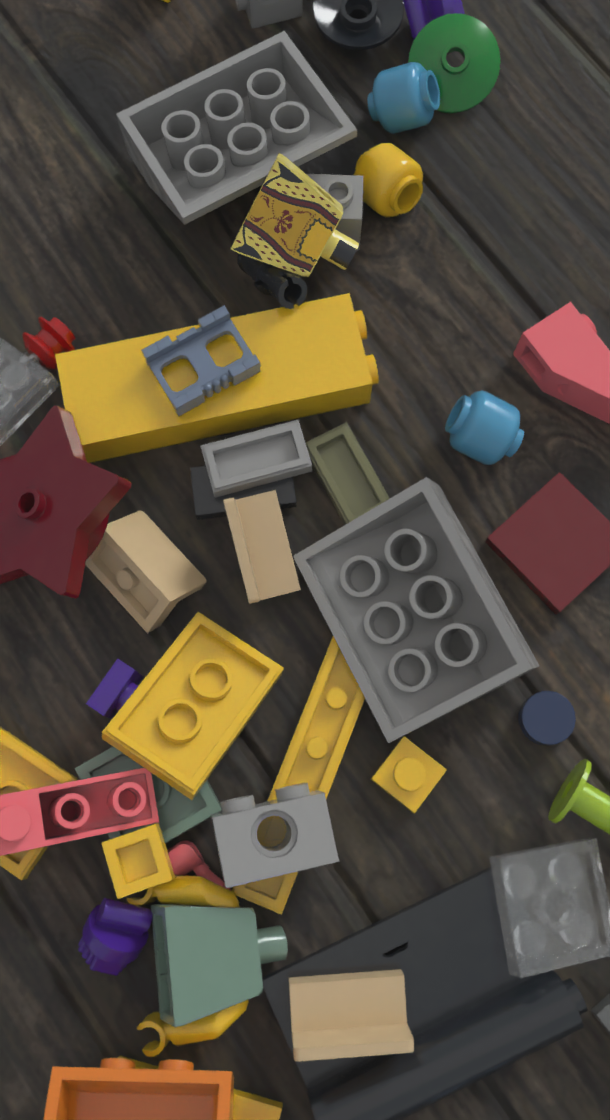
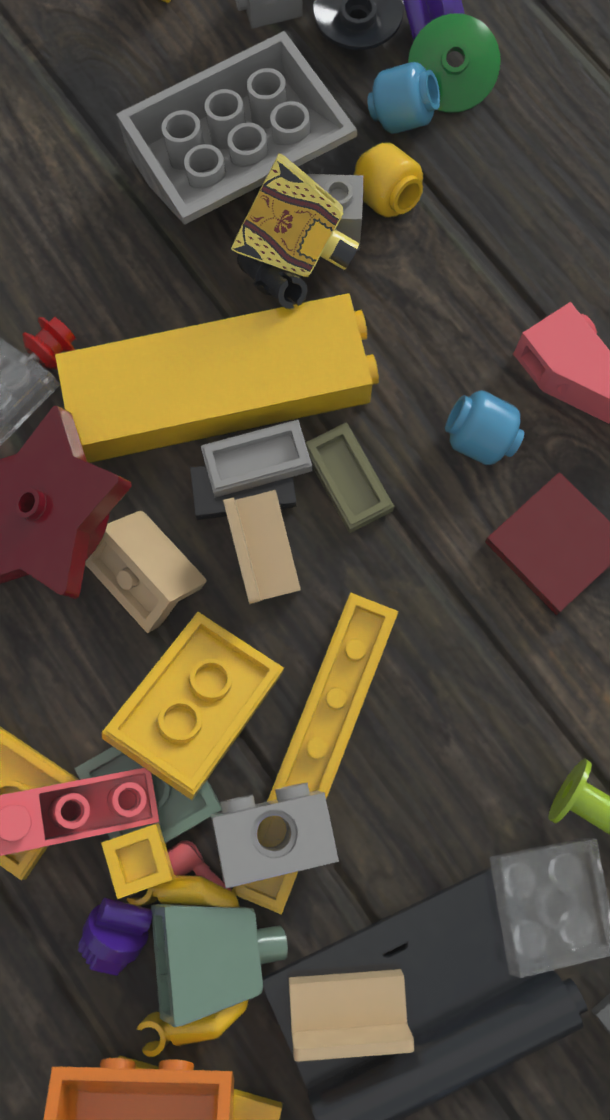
dark purple plate [86,659,144,719] -> none
sand blue piece [141,305,261,417] -> none
light grey slope [293,477,539,743] -> none
yellow plate [371,736,447,813] -> none
dark blue tile [519,691,576,746] -> none

